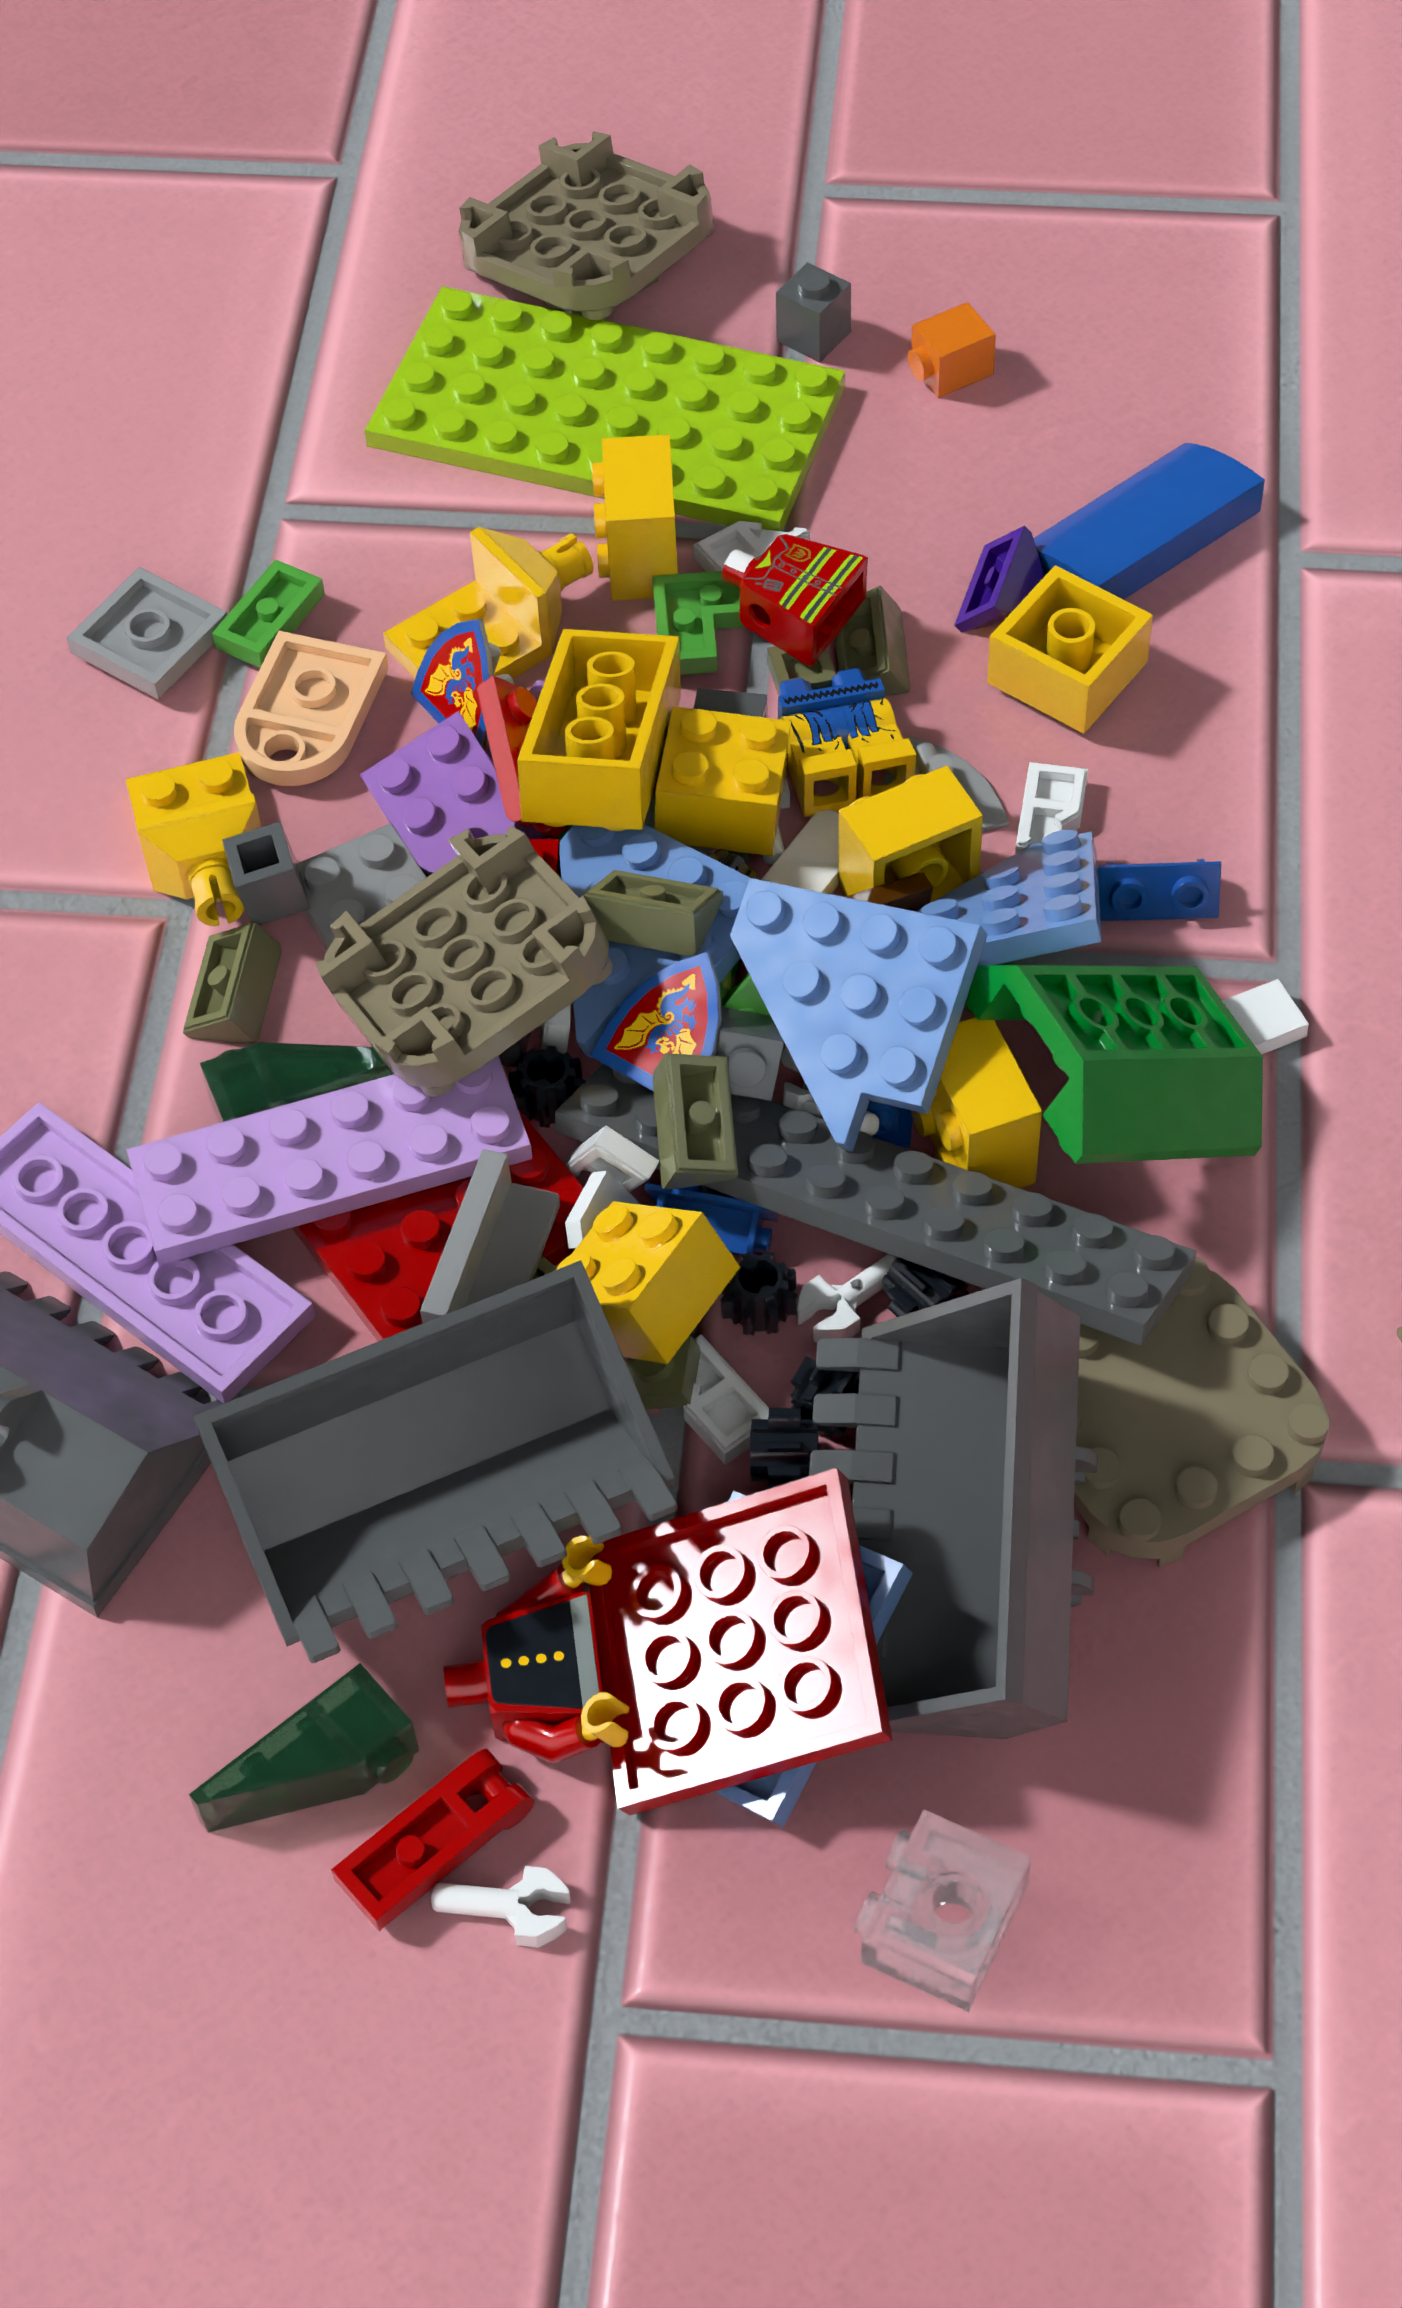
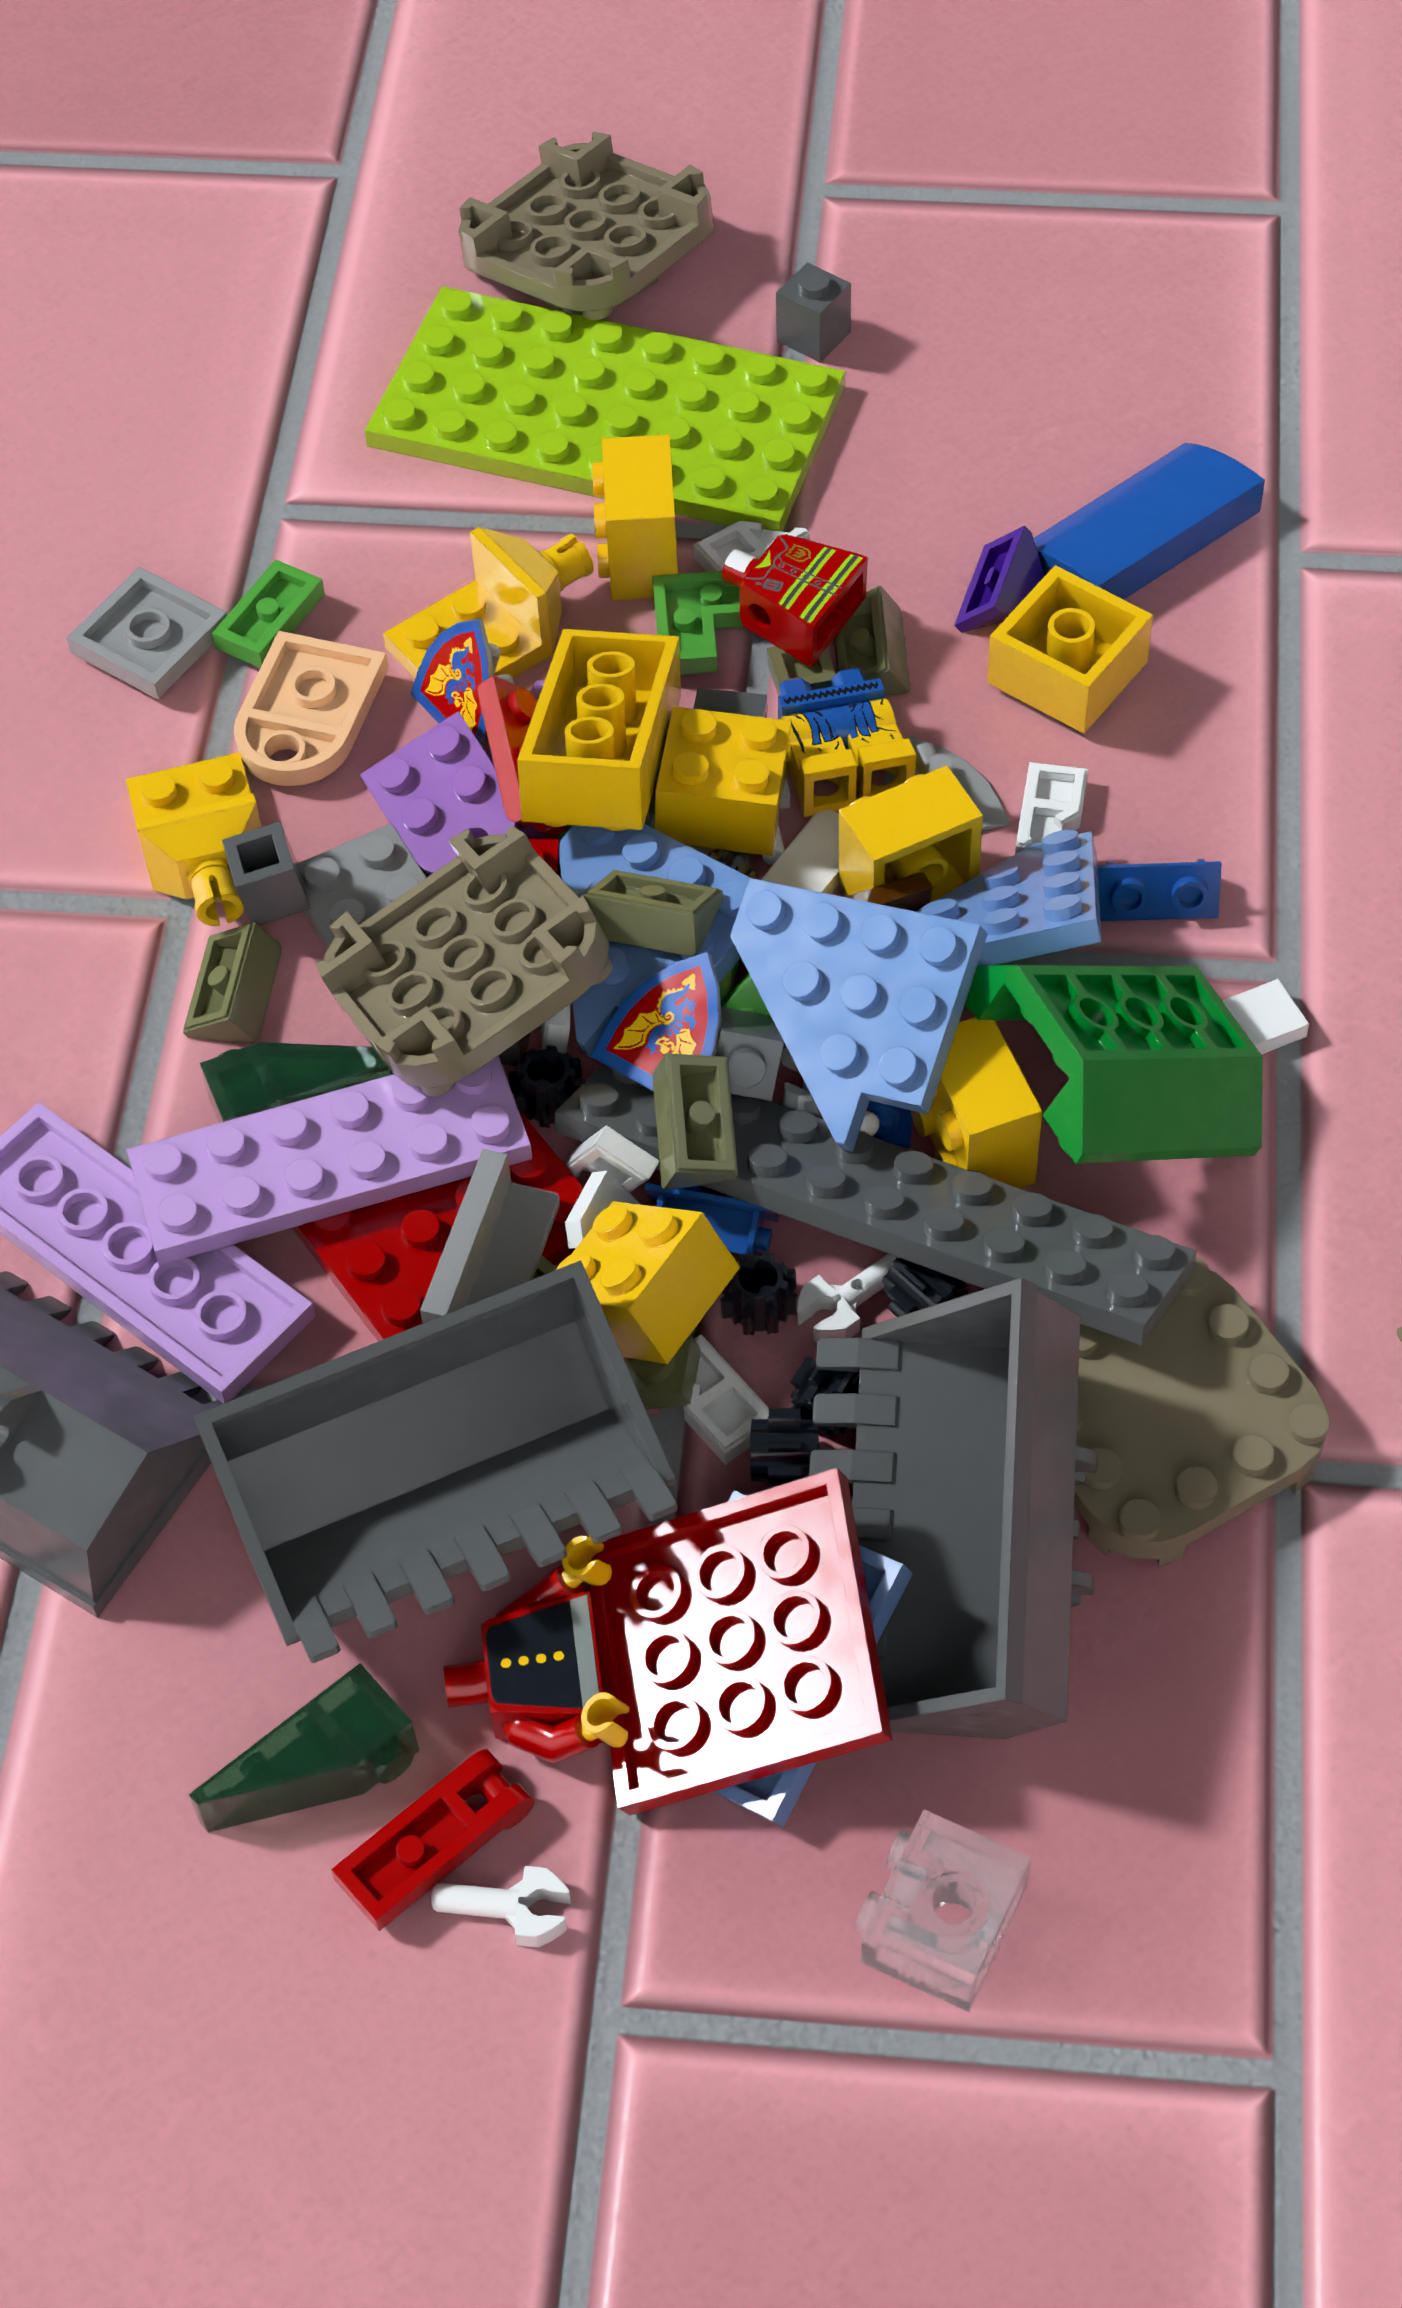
orange brick [908,302,996,398] -> none

